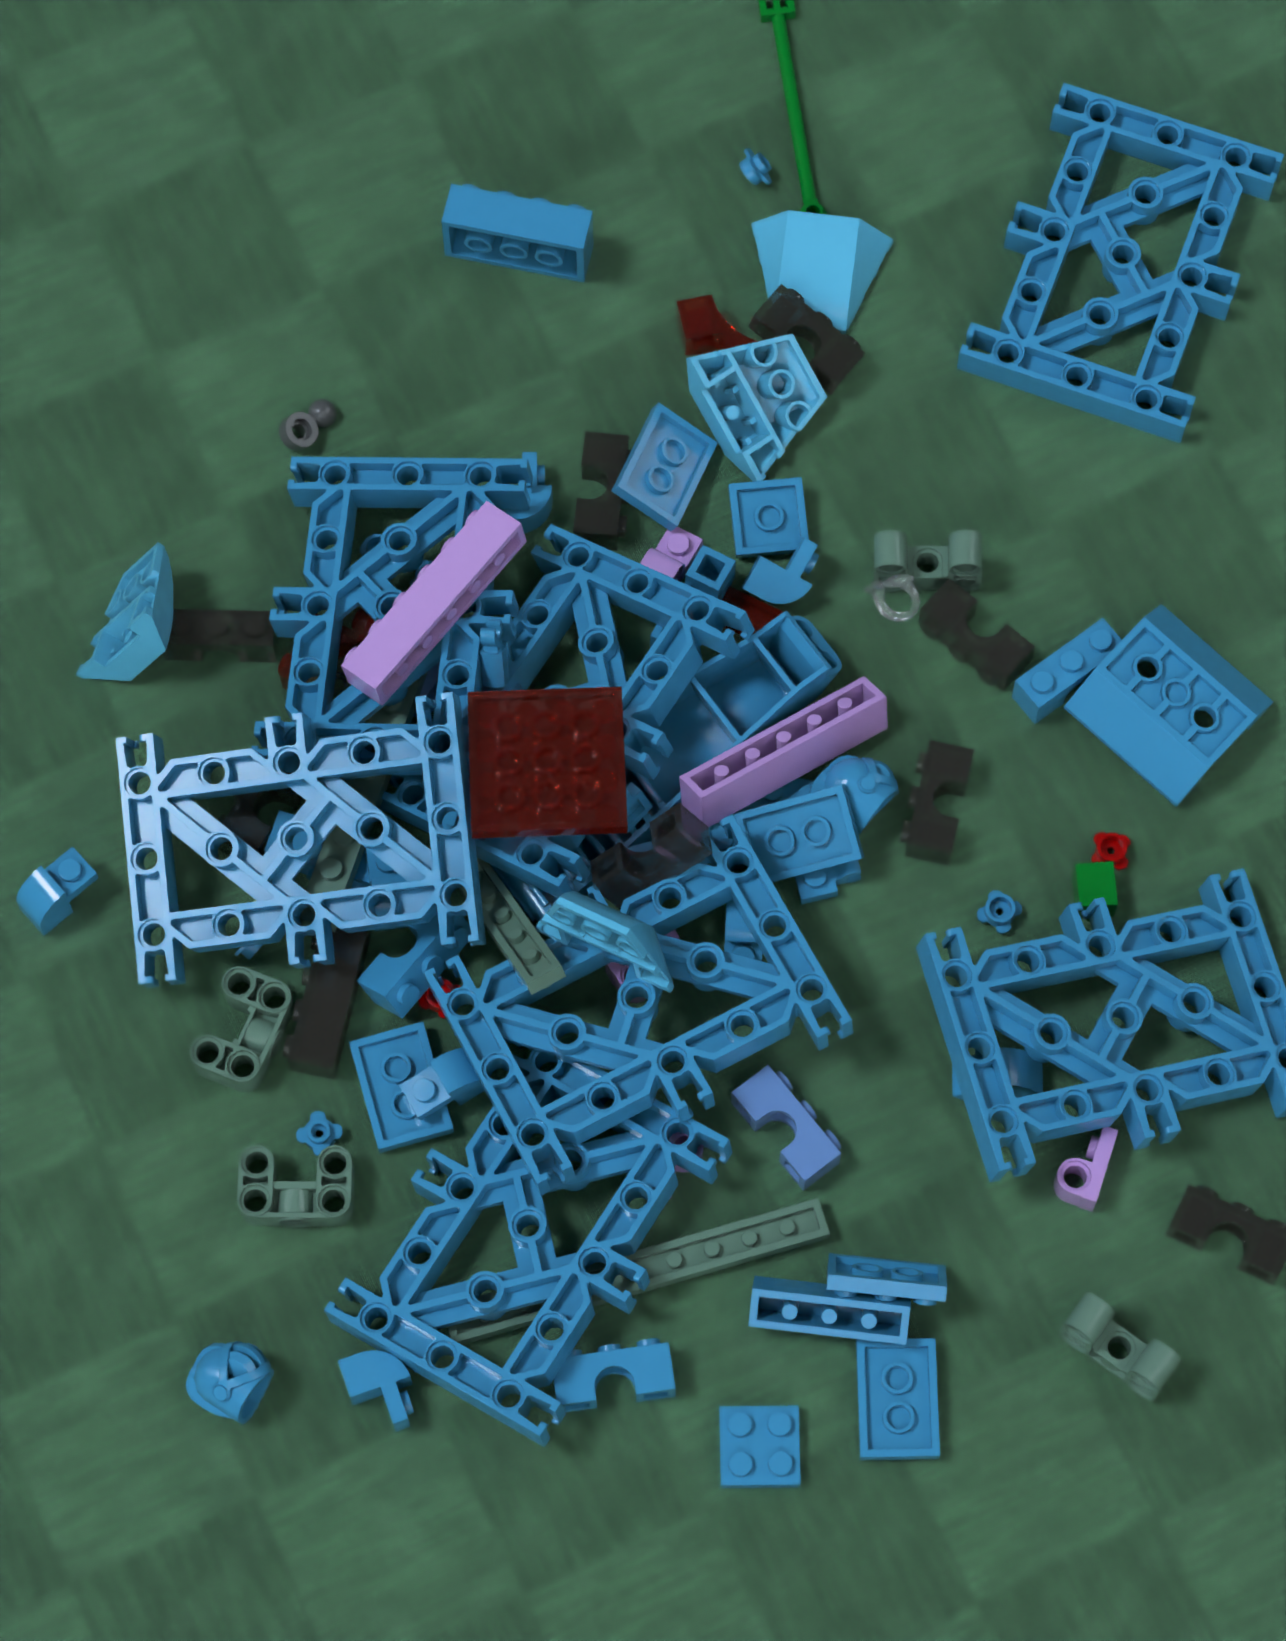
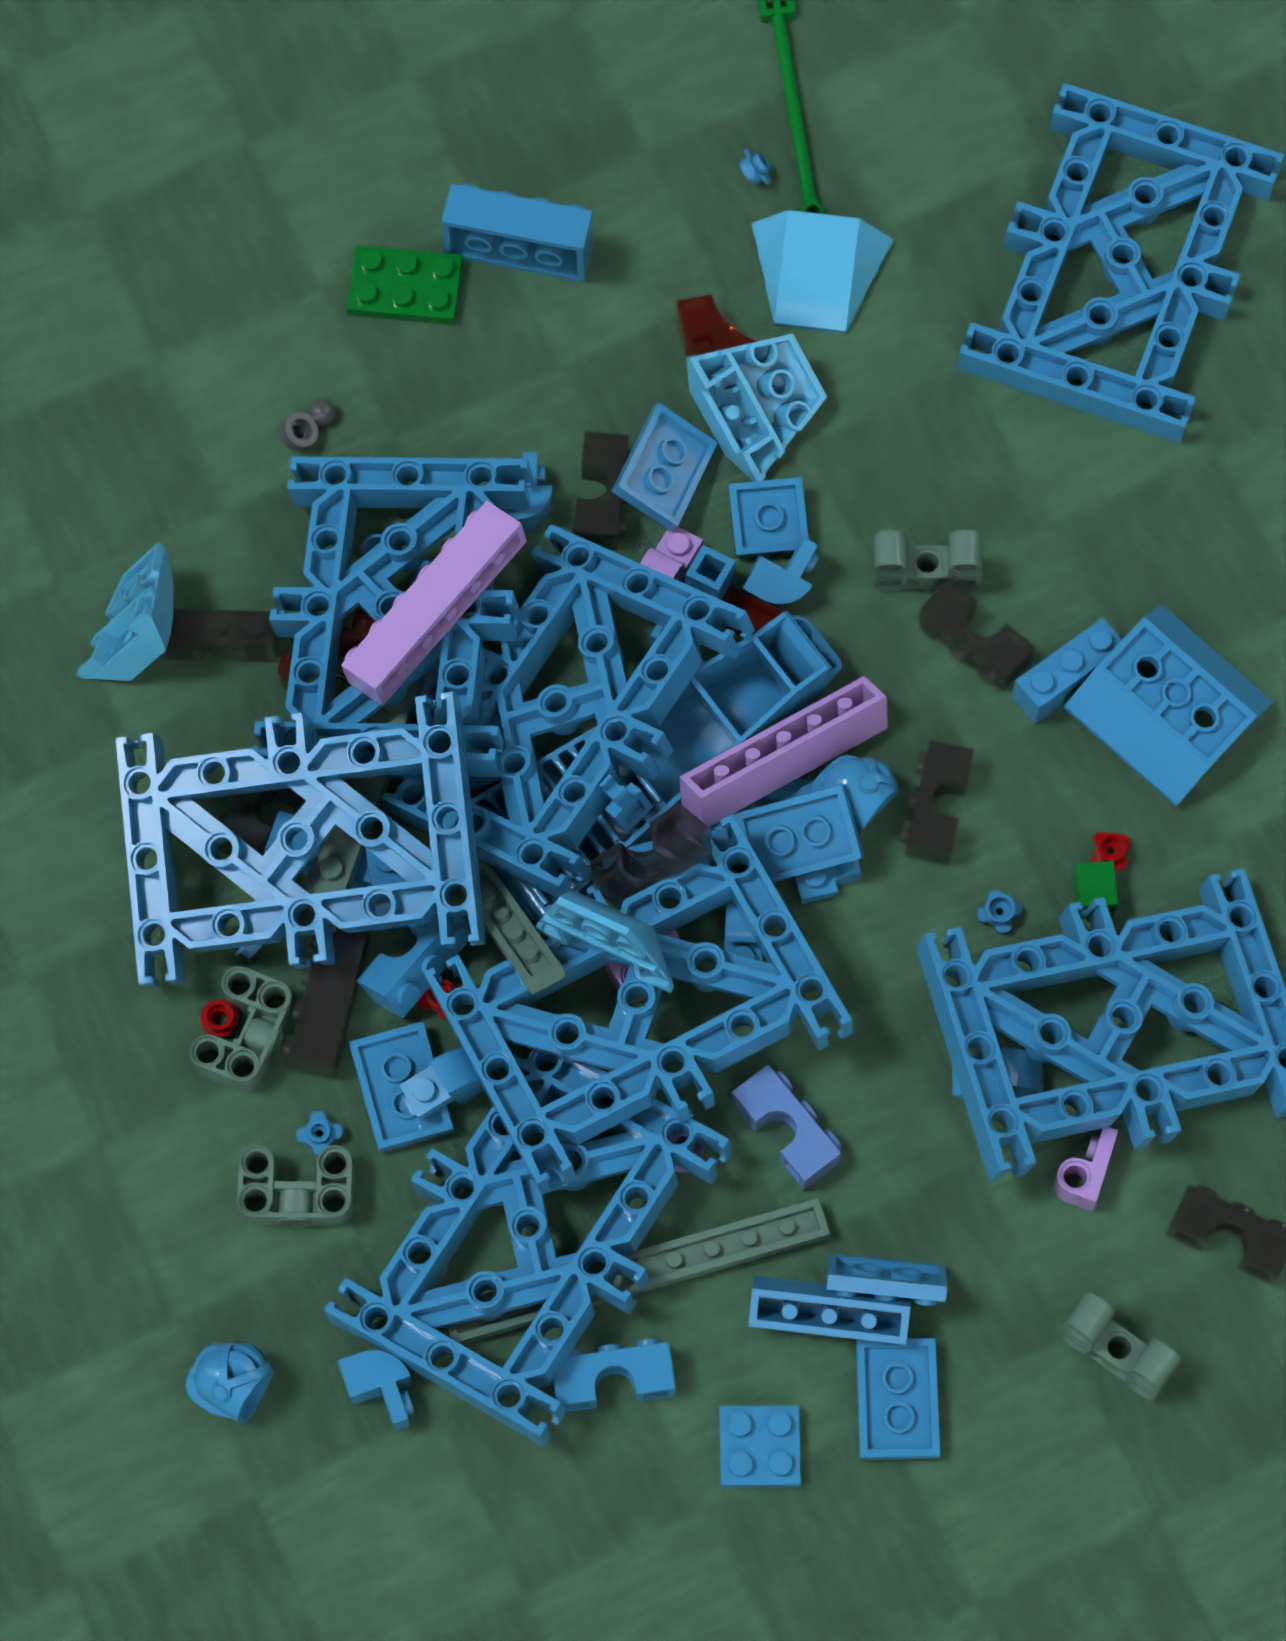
dark azure brick [16,846,99,936] -> none
clear red plate [468,687,628,839] -> none
dark azure bar [479,619,510,688] -> none
clear smoke arch [748,284,865,396] -> none
clear piece [864,574,921,622] -> none
none -> red plate [200,1000,239,1038]
none -> green plate [346,245,463,325]

